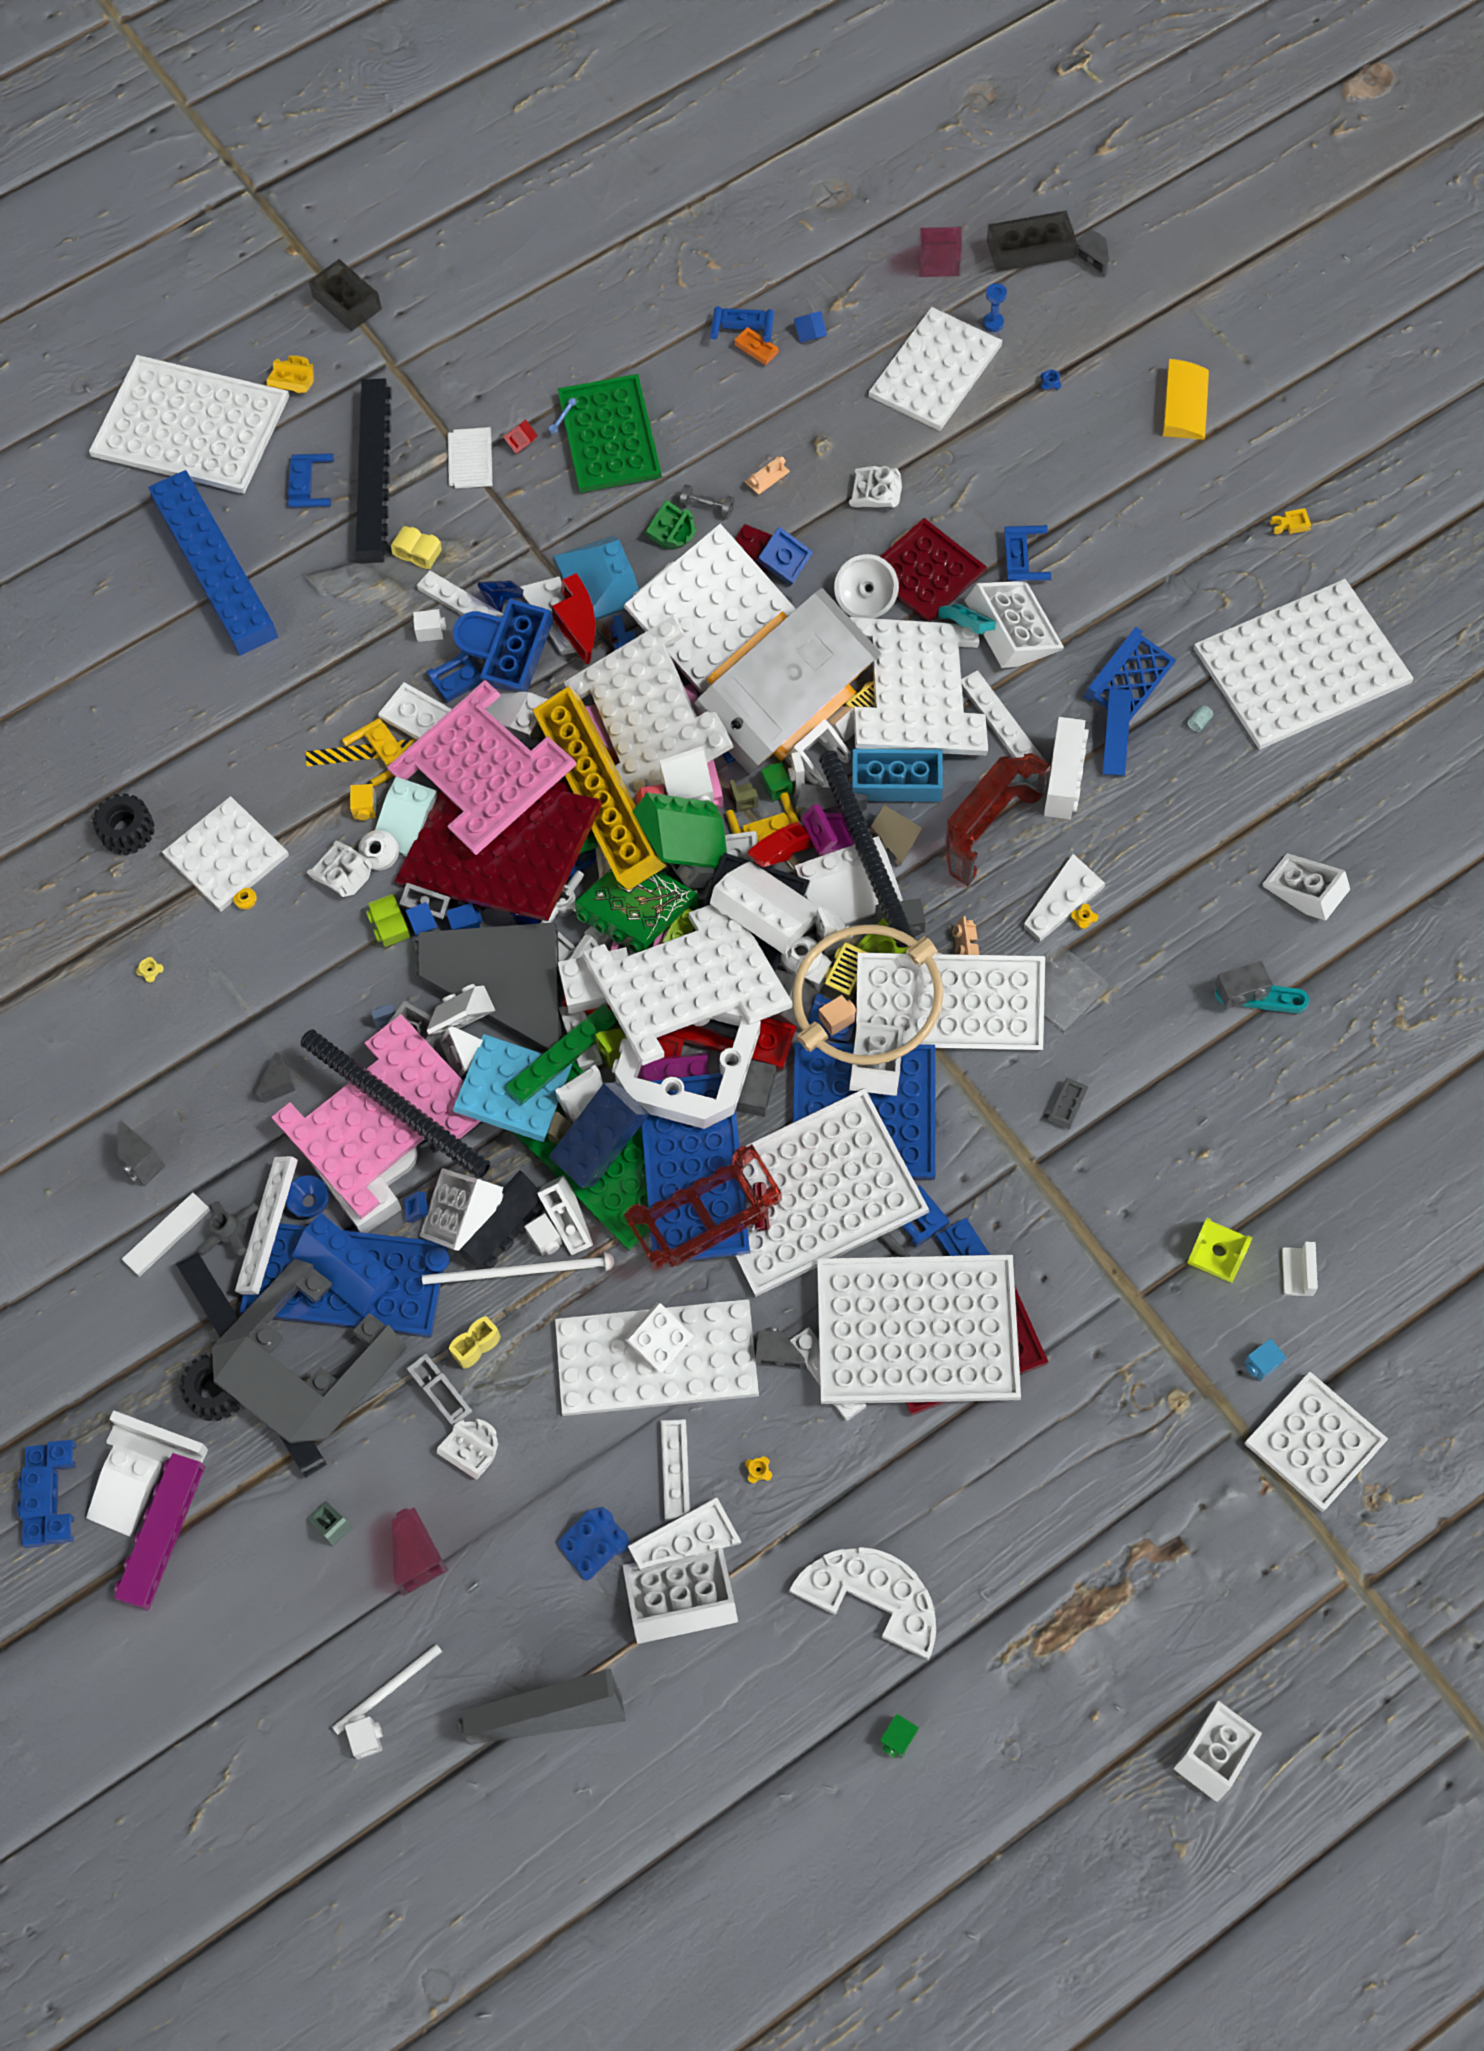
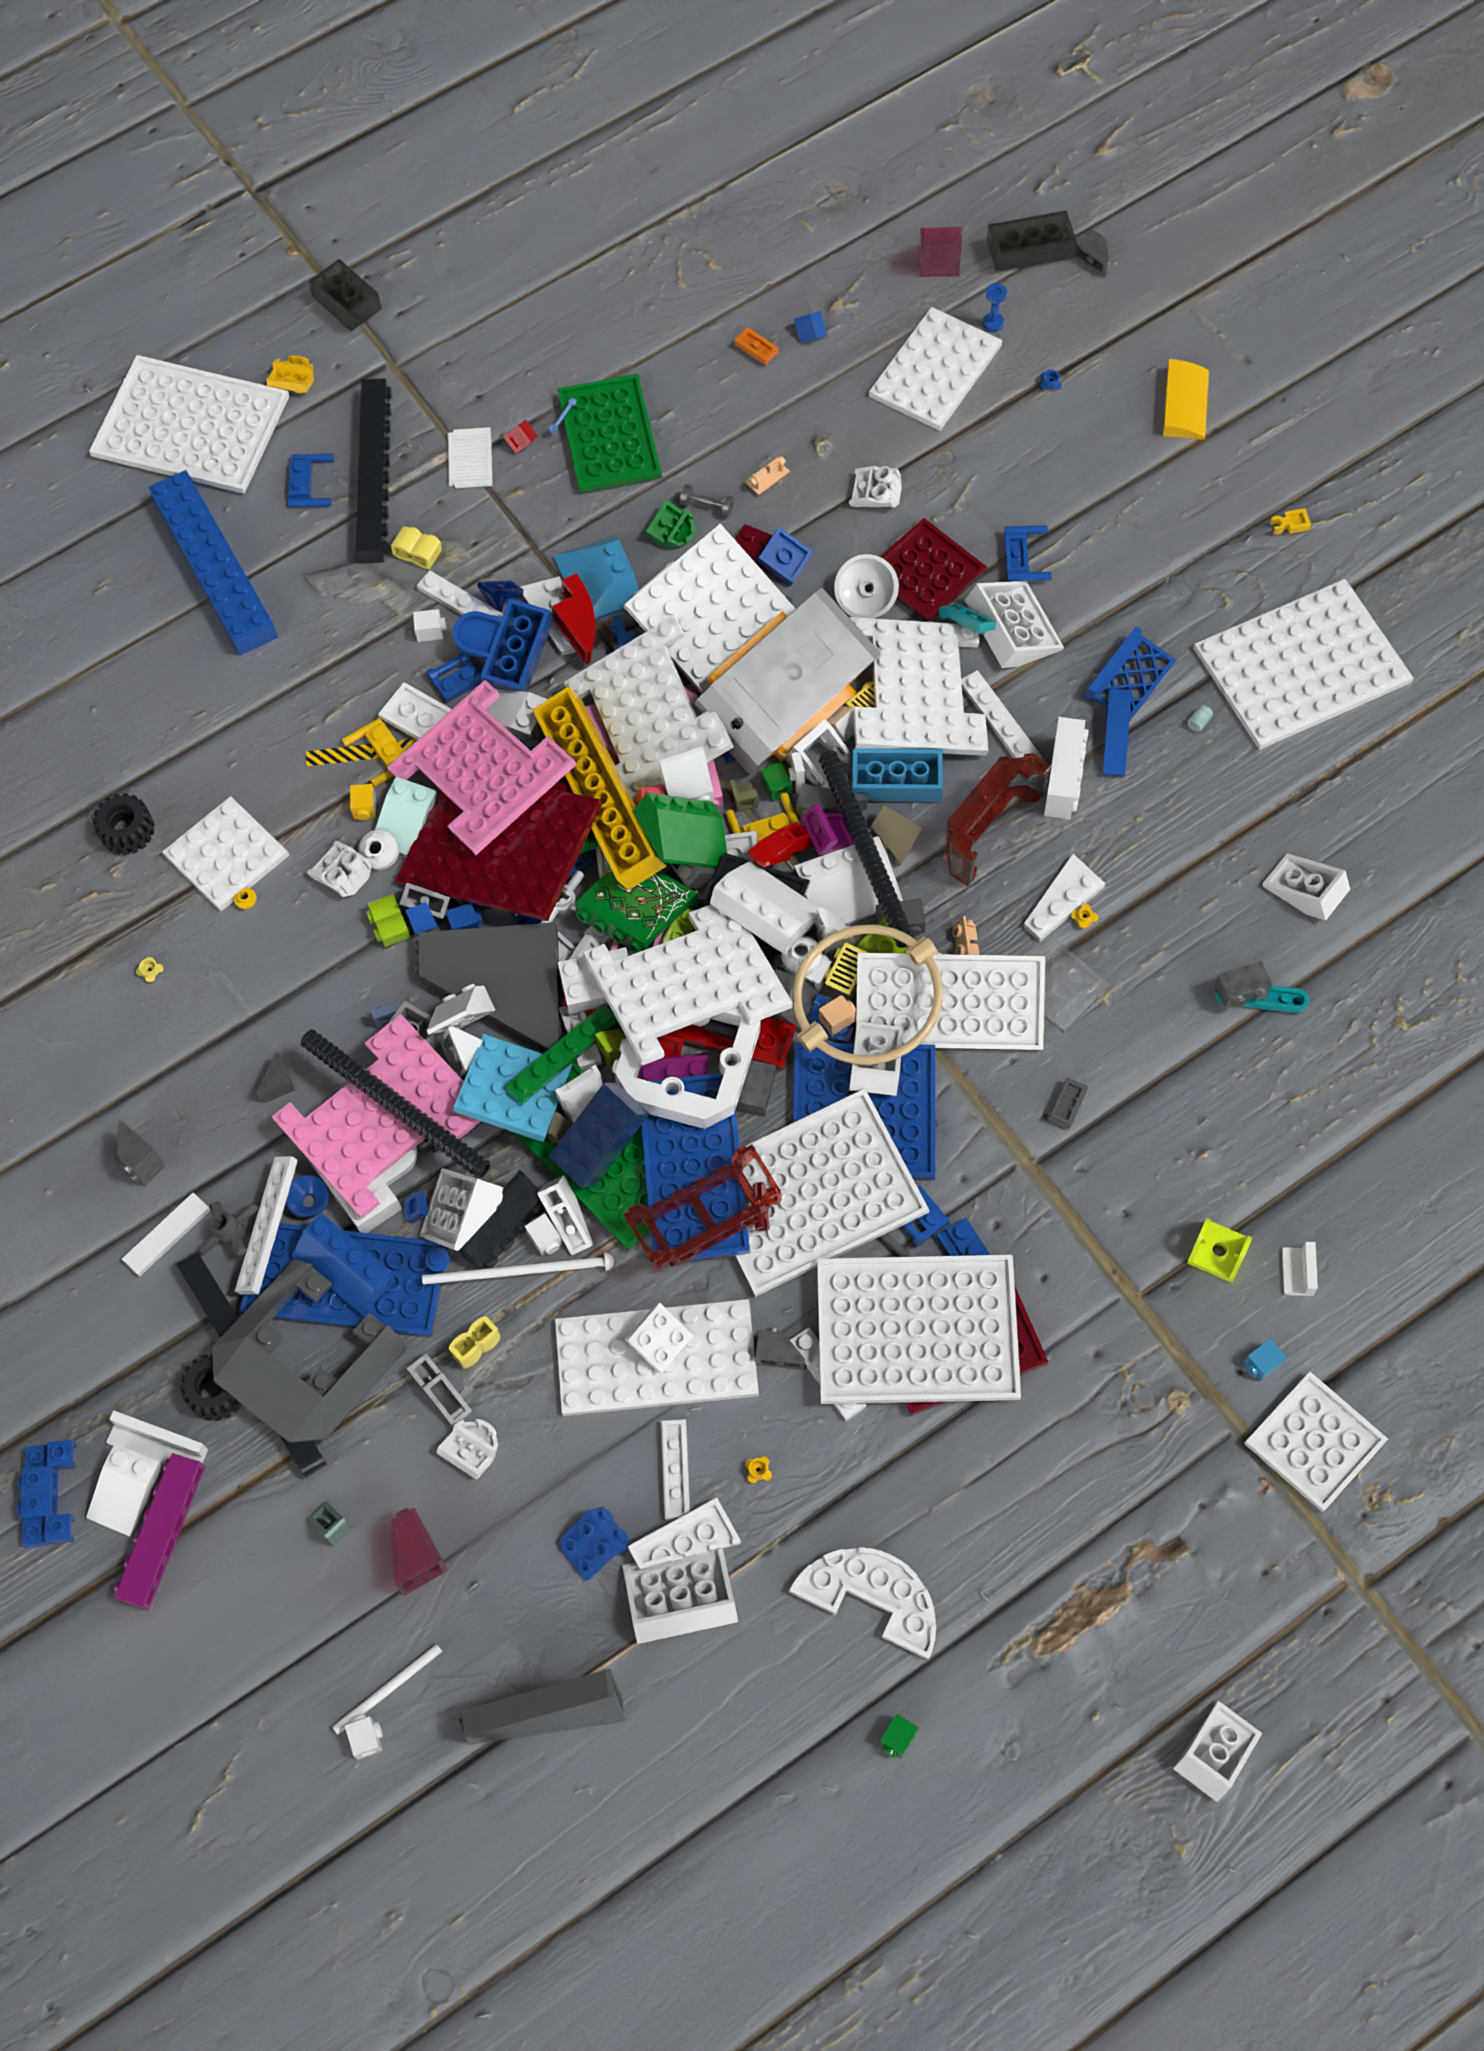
blue plate [710,306,774,343] -> none

